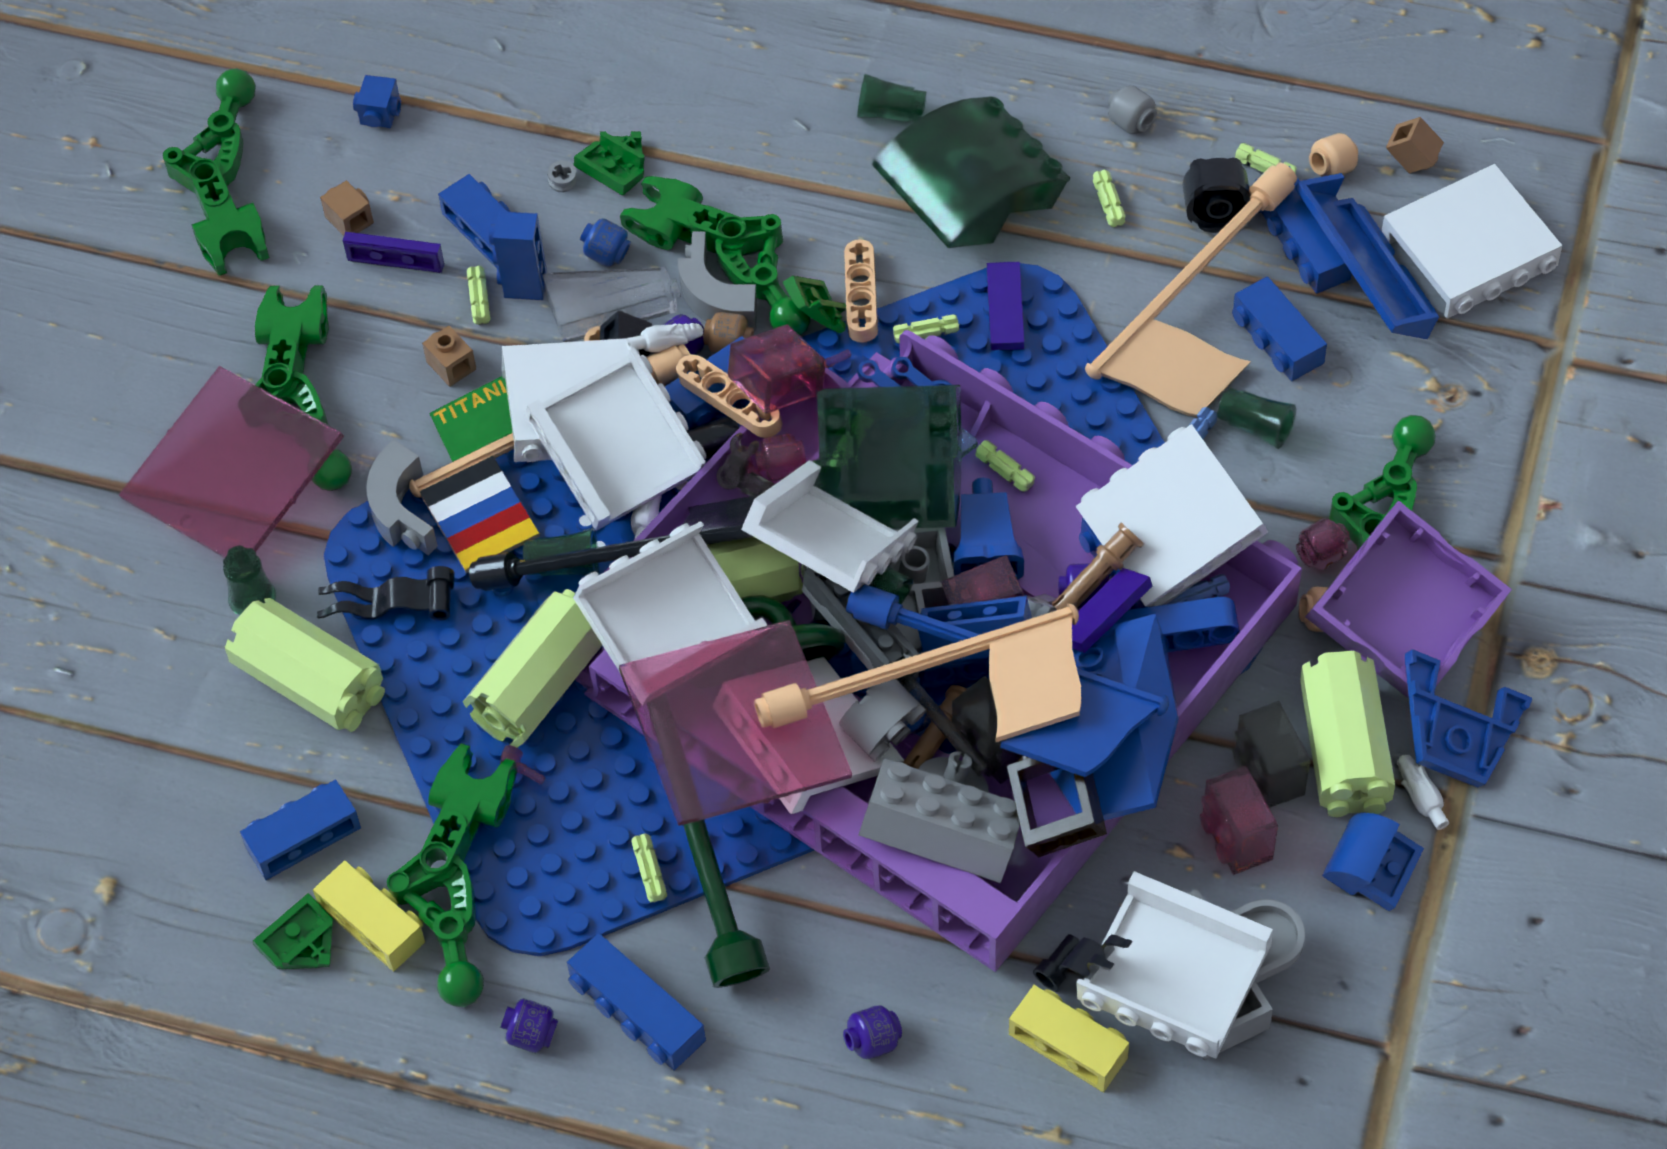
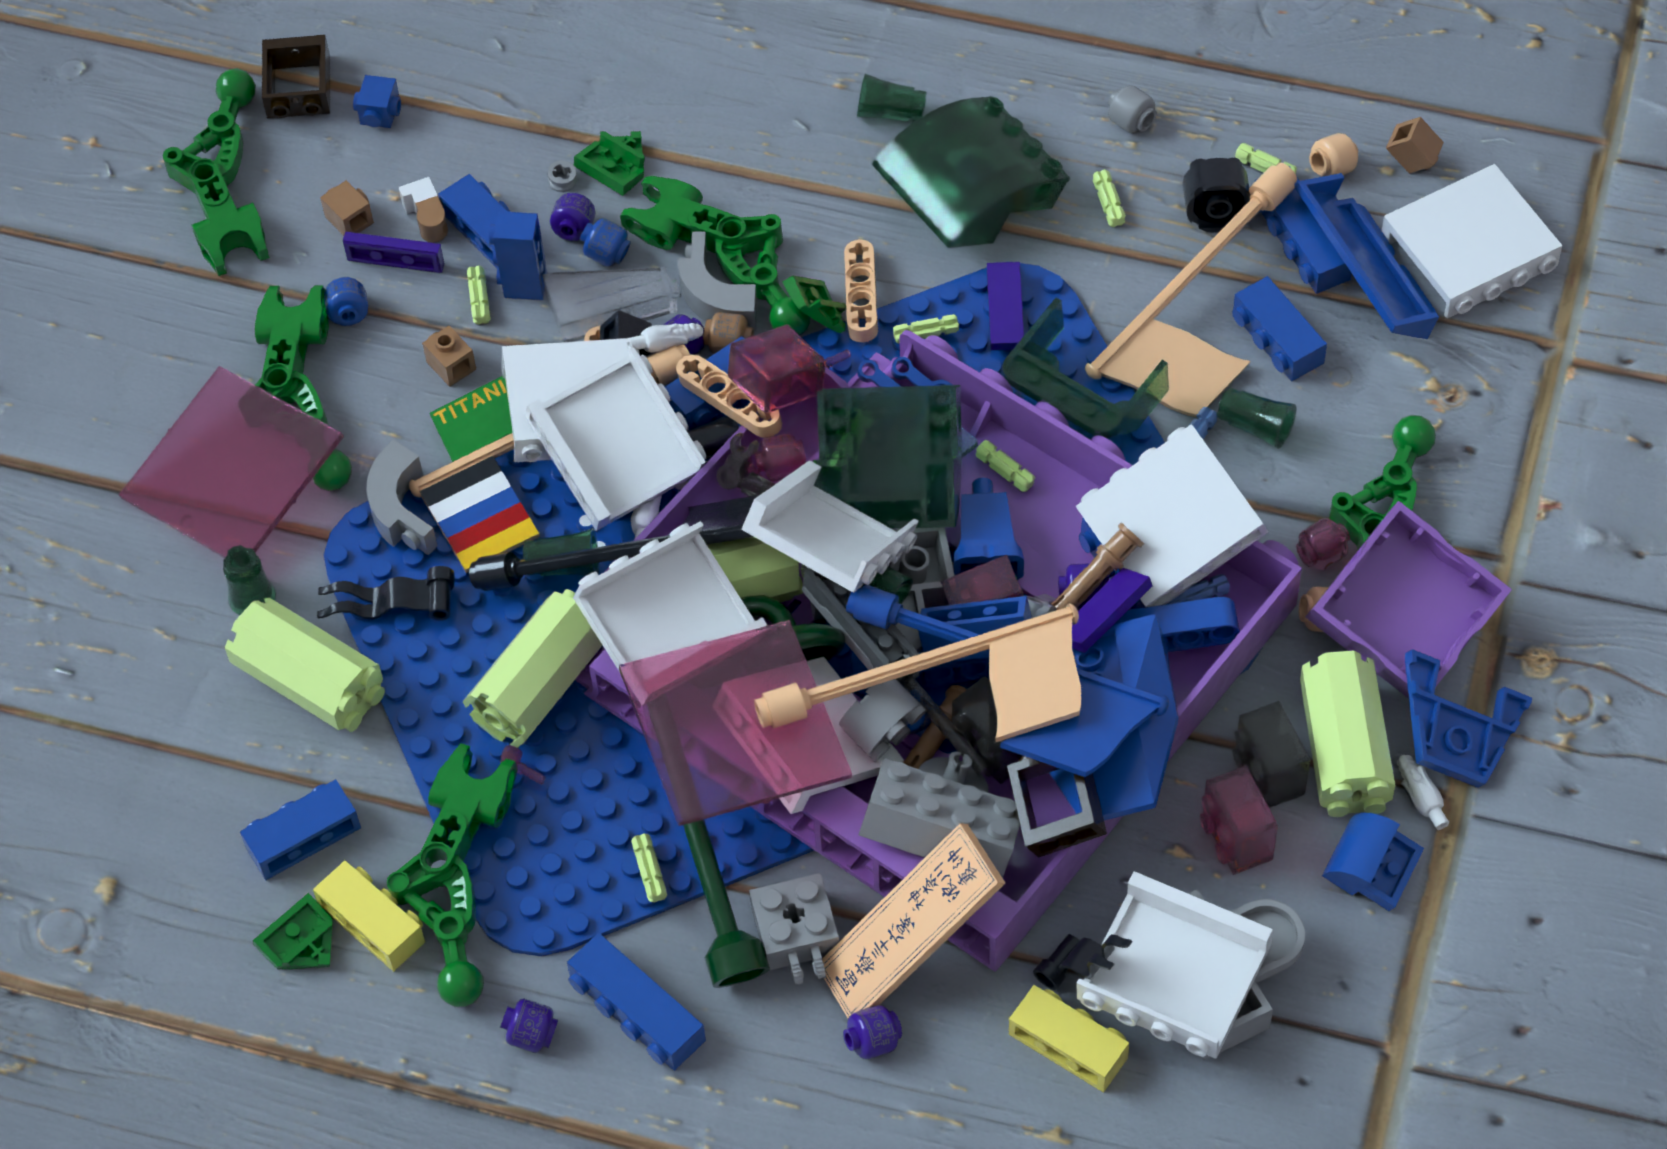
none -> dark brown window [262,35,330,119]
none -> blue head [324,277,368,326]
none -> leg [399,177,448,243]
none -> dark purple head [550,193,596,241]
none -> light grey hinge [749,873,839,985]
none -> light nougat tile [822,823,1005,1018]
none -> windscreen [1003,297,1169,438]

